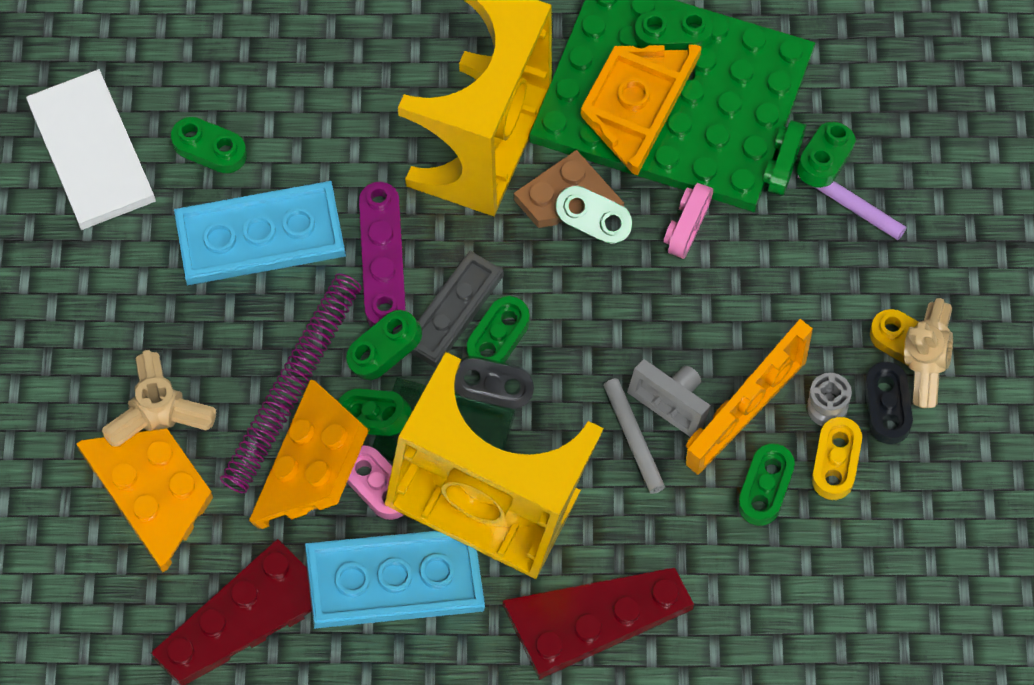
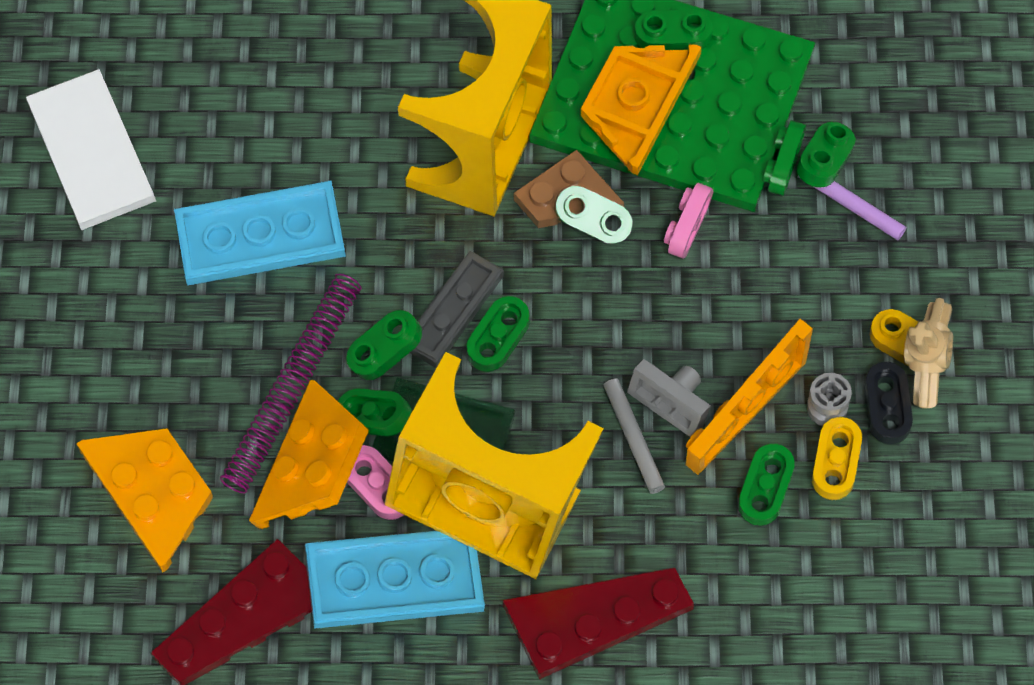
tan bush [102,350,216,447] -> none
green plate [171,117,247,173] -> none
magenta plate [359,182,406,331] -> none
black plate [454,356,534,409] -> none

